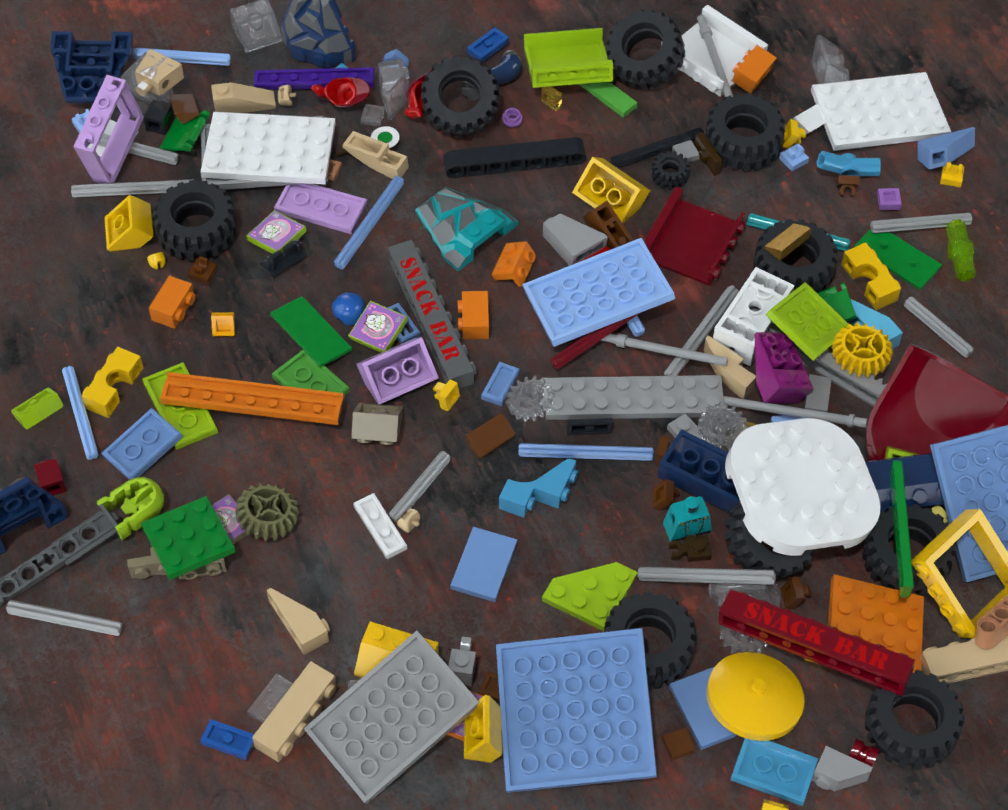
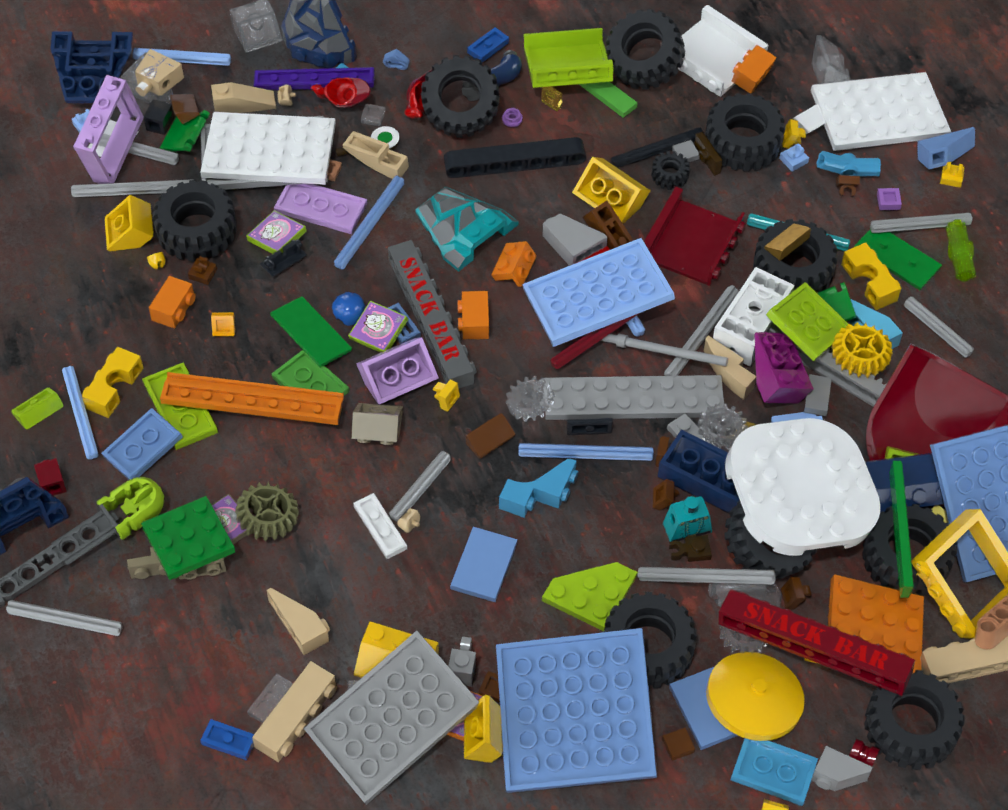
clear slope [378,59,409,120] -> none
medium blue tile [481,361,520,407] -> none
light grey bar [697,15,733,97] -> none
light grey bar [723,396,868,428] -> none

